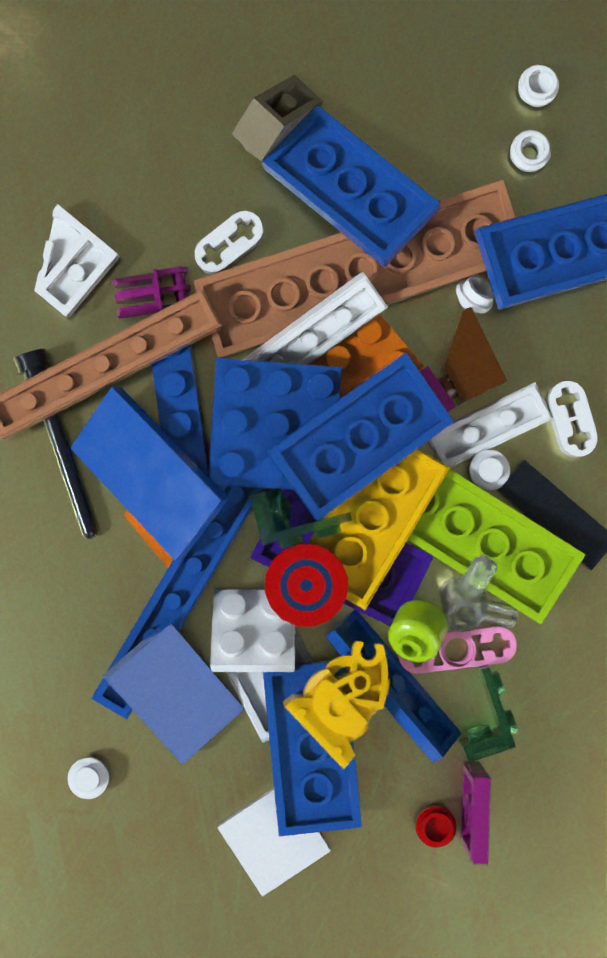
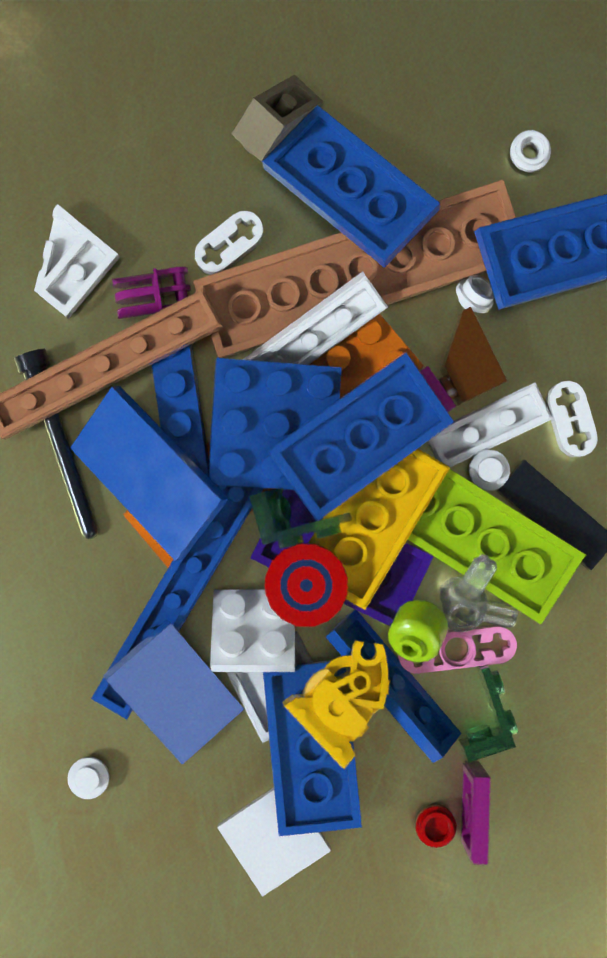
white plate [518,65,559,107] -> none

